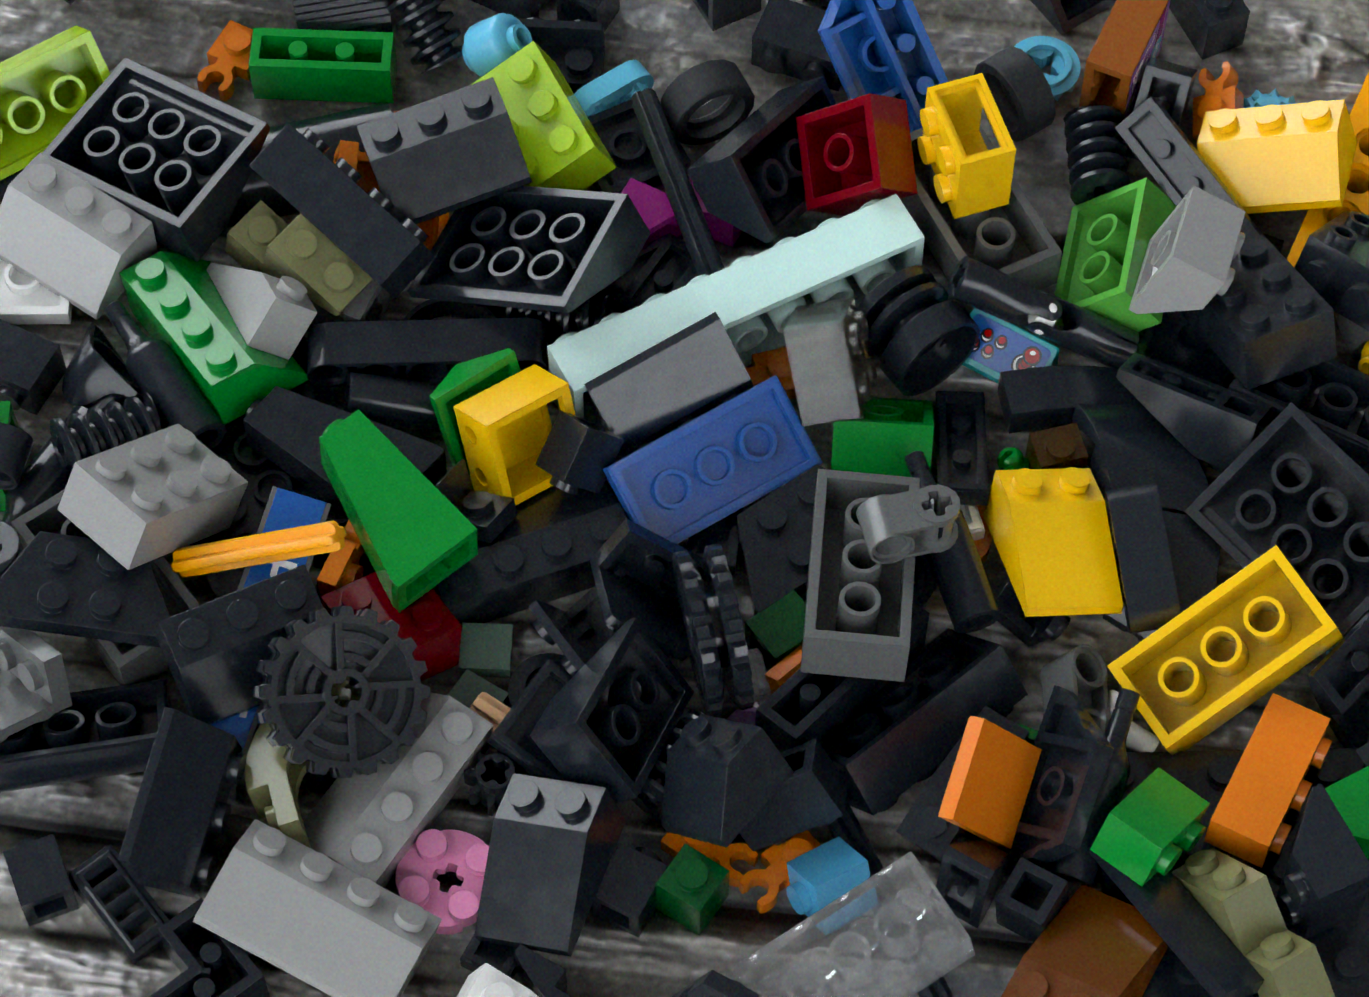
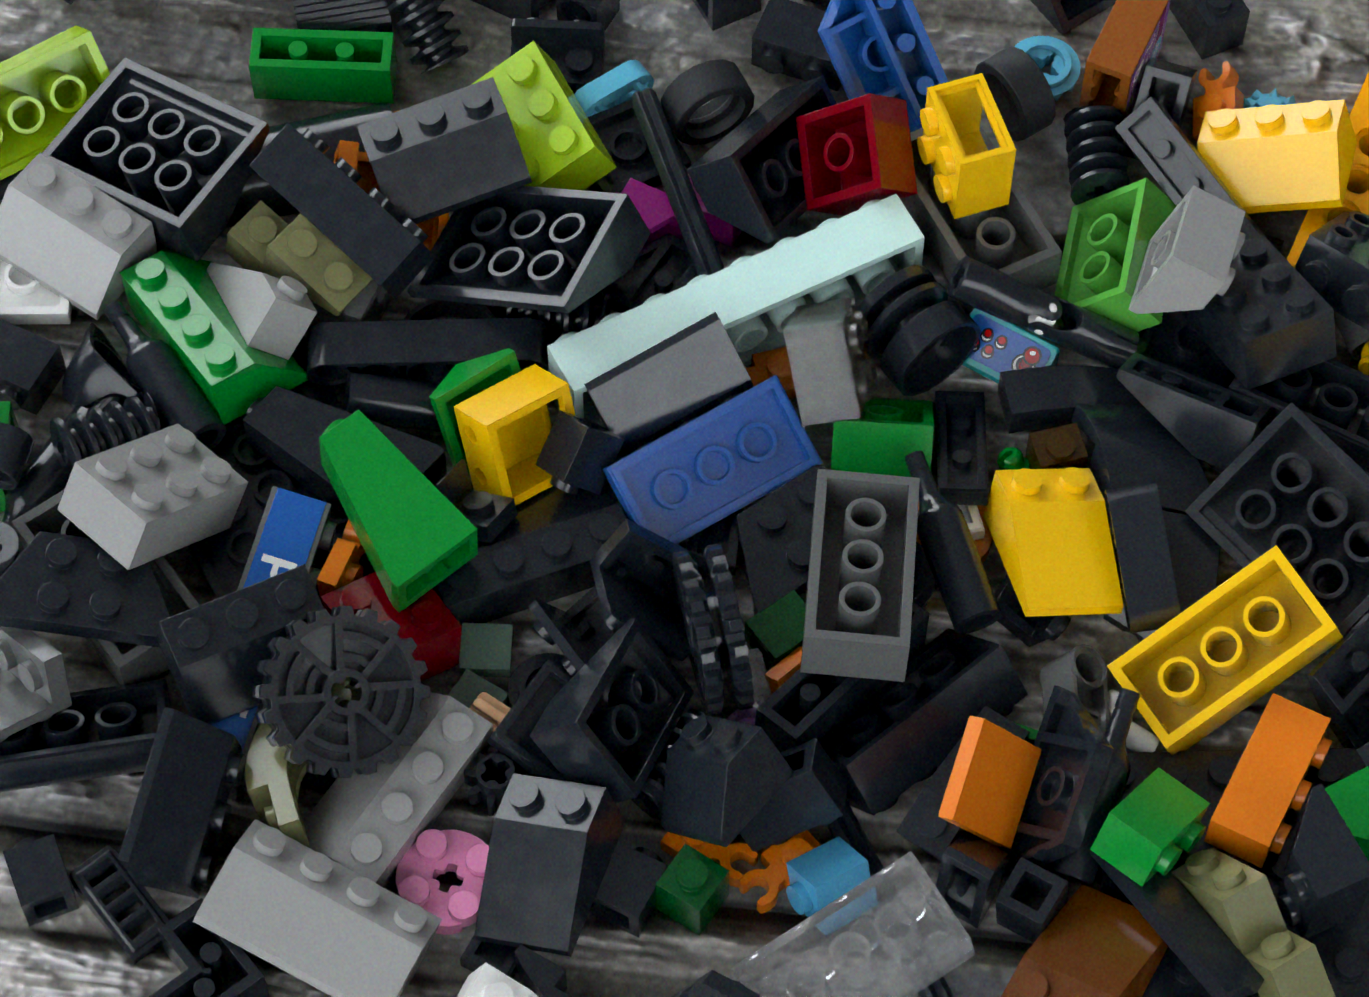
light orange axle [171,520,347,578] -> none
orange plate [197,20,253,102] -> none
medium azure head [462,13,532,77] -> none
dark grey piece [856,485,961,564] -> none

